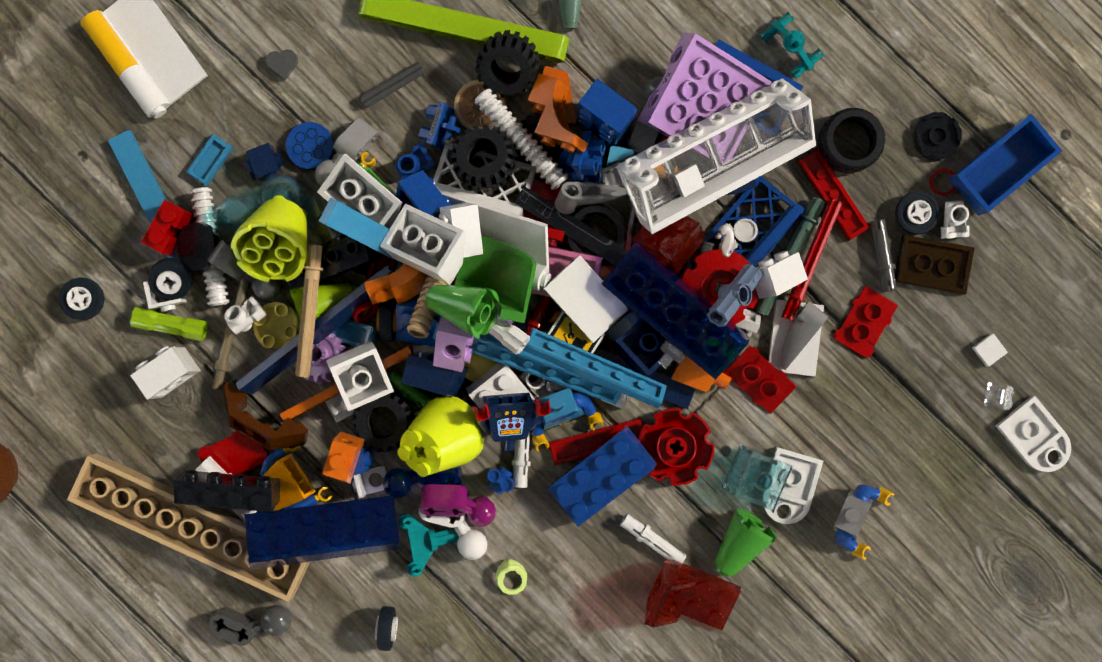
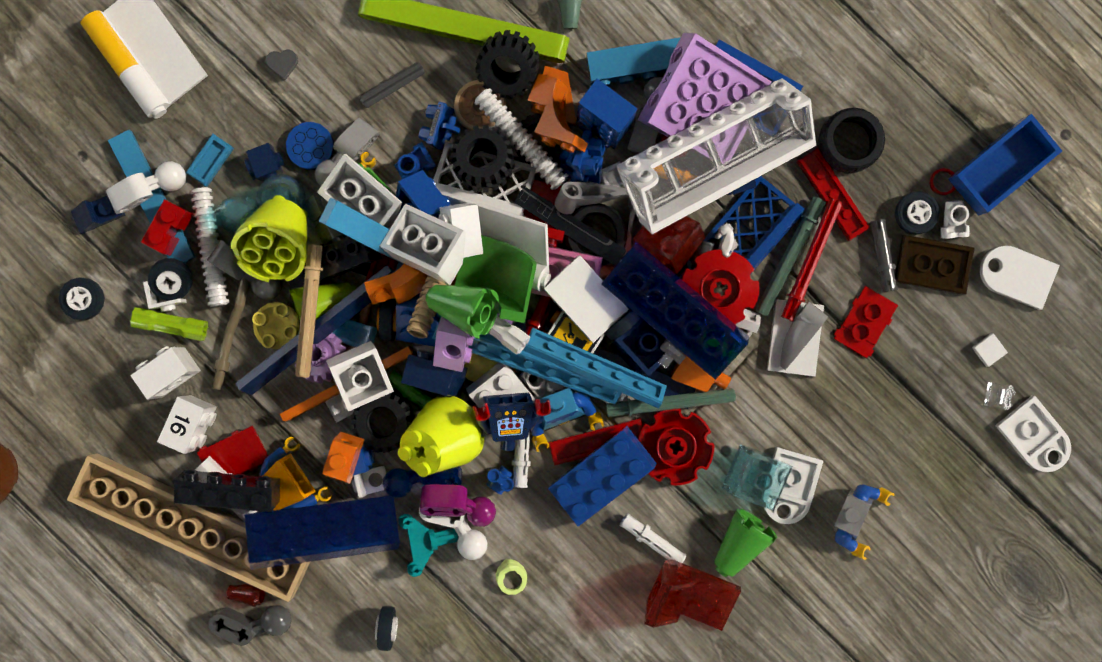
black tile [177,222,220,270] -> none
reddish brown slope [224,382,308,451] -> none
white plate [225,296,267,335] -> none
red piece [352,301,379,323] -> none
medium azure slope [606,145,634,166] -> none
white tile [672,163,705,197] -> none
sand blue piece [707,264,763,327] -> none
red piece [724,345,797,414] -> none
white piece [733,218,758,243] -> none
white brick [755,250,808,299] -> none
teal axle [760,12,825,79] -> none
black tile [913,112,962,160] -> none
none -> dark blue slope [71,196,125,234]
none -> white beam [106,161,186,214]
none -> white brick [157,395,217,454]
none -> clear red cone [227,584,265,607]
none -> dark azure brick [586,37,681,86]
none -> sand green axle [606,388,736,417]
none -> white tile [980,246,1060,310]

